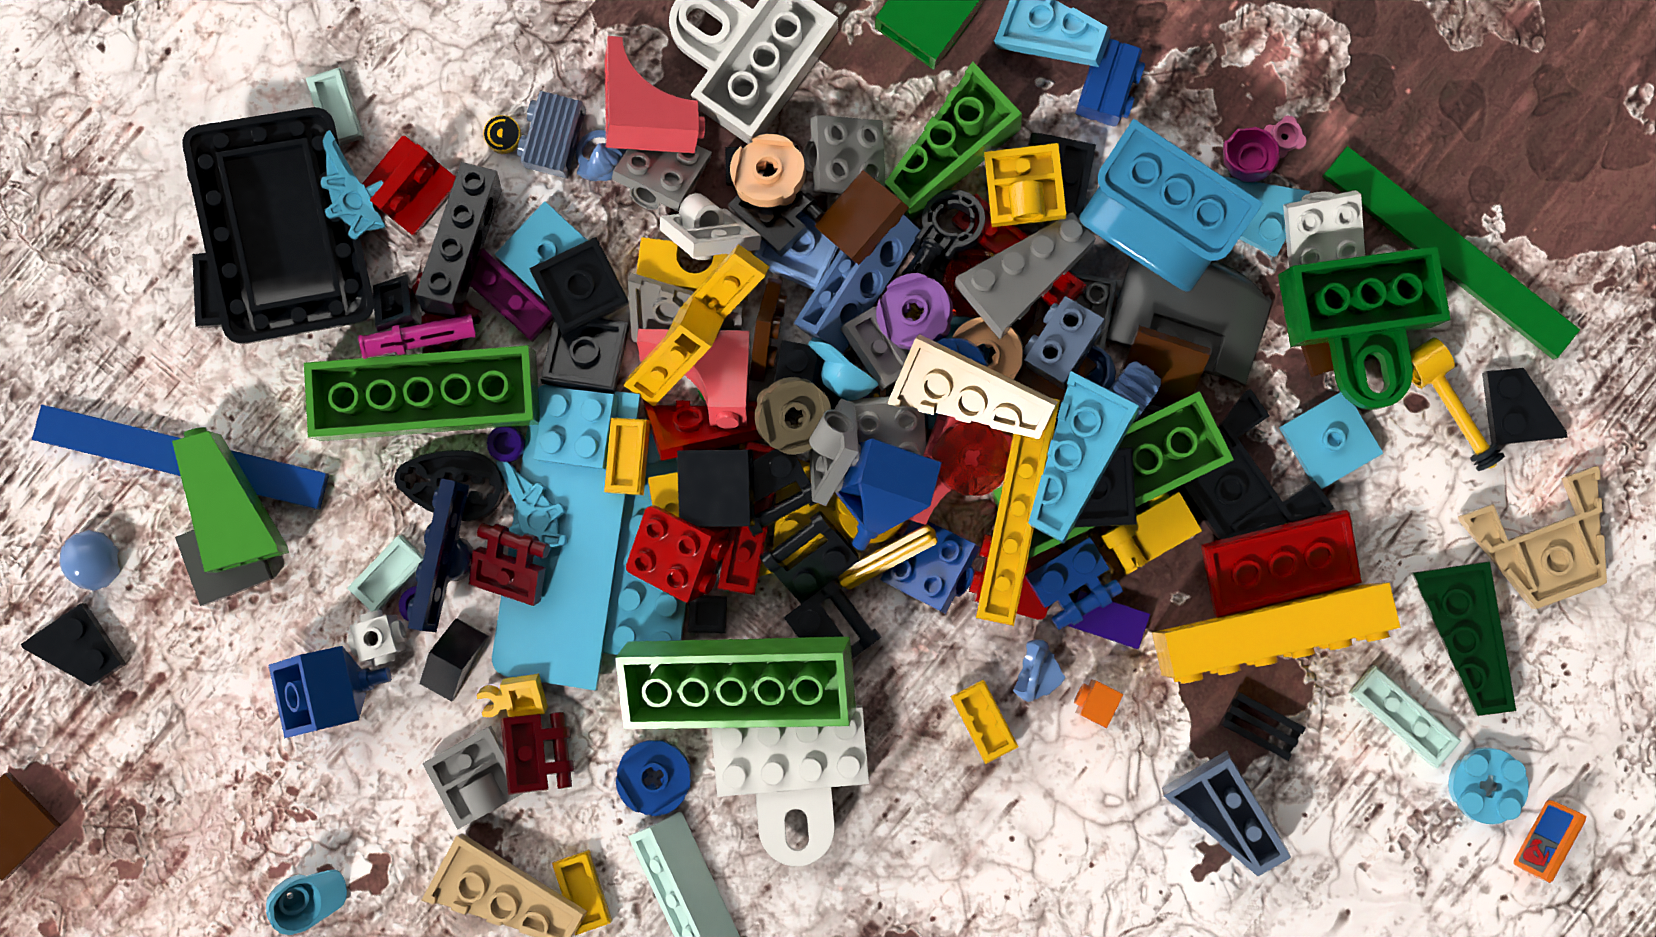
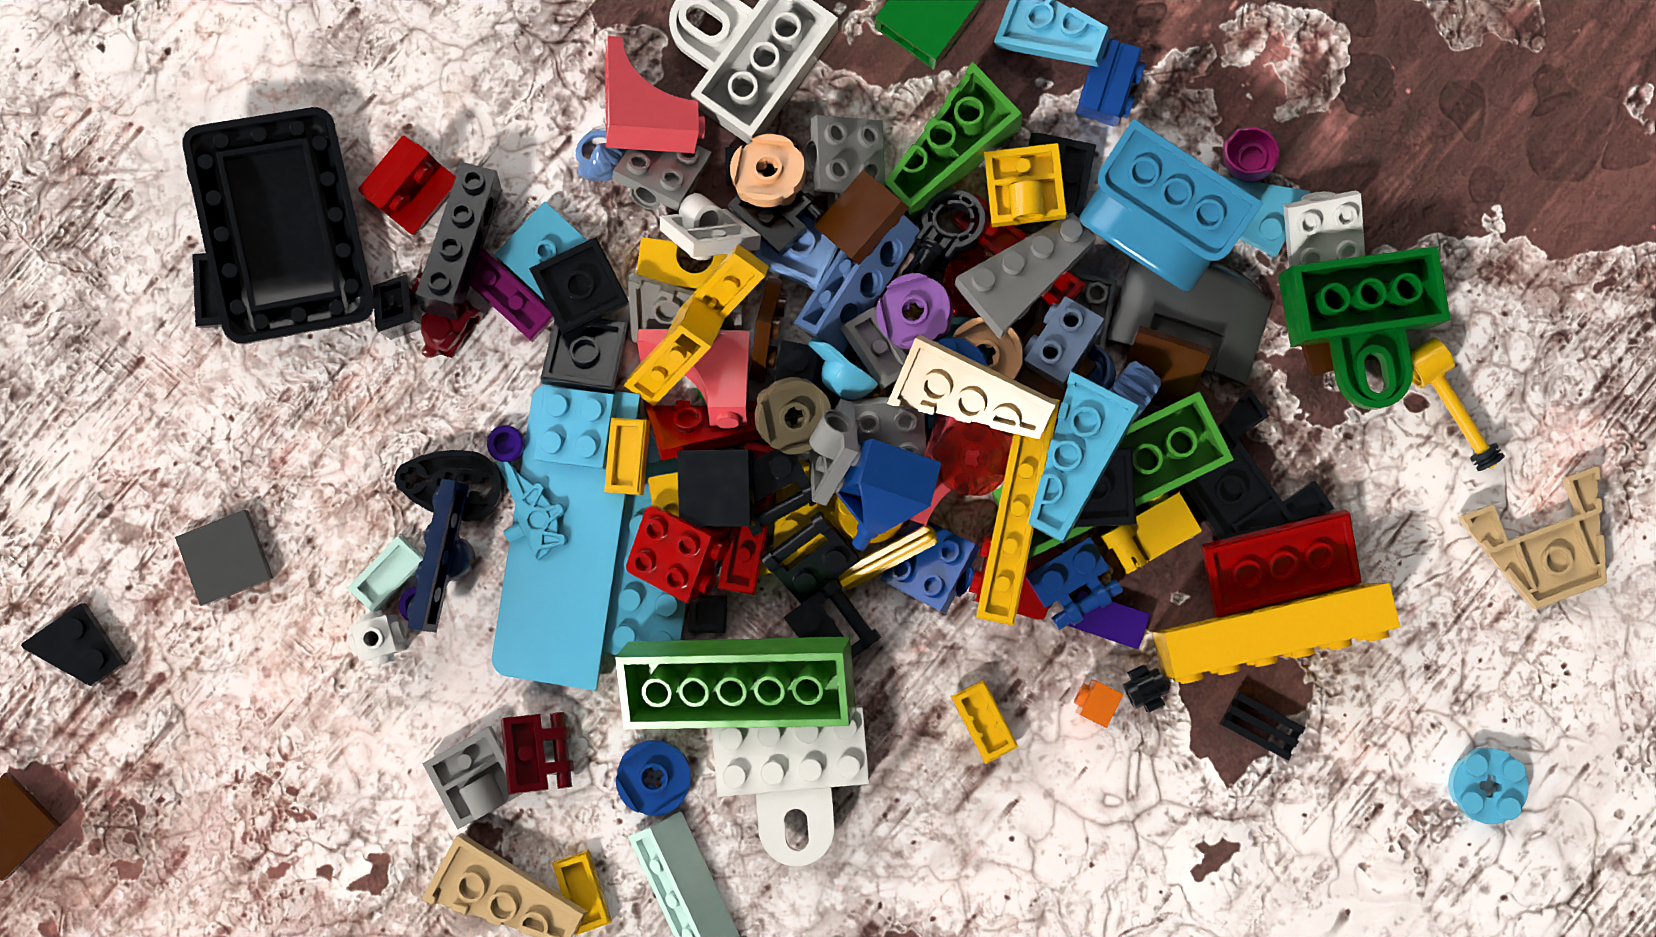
blue tile [32,404,329,510] -> none
medium blue hair [59,530,120,591] -> none
bright green slope [172,427,289,573] -> none
medium azure cap [266,870,347,935] -> none
blue piece [268,646,392,739] -> none
bright green brick [304,345,540,441] -> none
light aqua tile [306,67,364,146] -> none
medium azure piece [321,130,385,240] -> none
dark pink pin [358,314,476,359] -> none
black slope [419,618,489,702] -> none
dark red plate [468,523,550,606] -> none
yellow plate [476,673,548,717] -> none
black tile [483,115,522,154] -> none
sand blue brick [517,91,586,179] -> none
medium blue piece [1013,640,1065,702] -> none
sand blue wedge [1162,750,1291,876] -> none
bright pink plate [1264,115,1306,158] -> none
medium azure plate [1279,392,1383,489] -> none
green tile [1322,146,1580,360] -> none
light aqua tile [1348,665,1462,769] -> none
dark green wing [1411,561,1516,716] -> none
black wing [1482,368,1568,445] -> none
slope [1513,800,1587,883] -> none
none -> black gear [1123,665,1170,713]

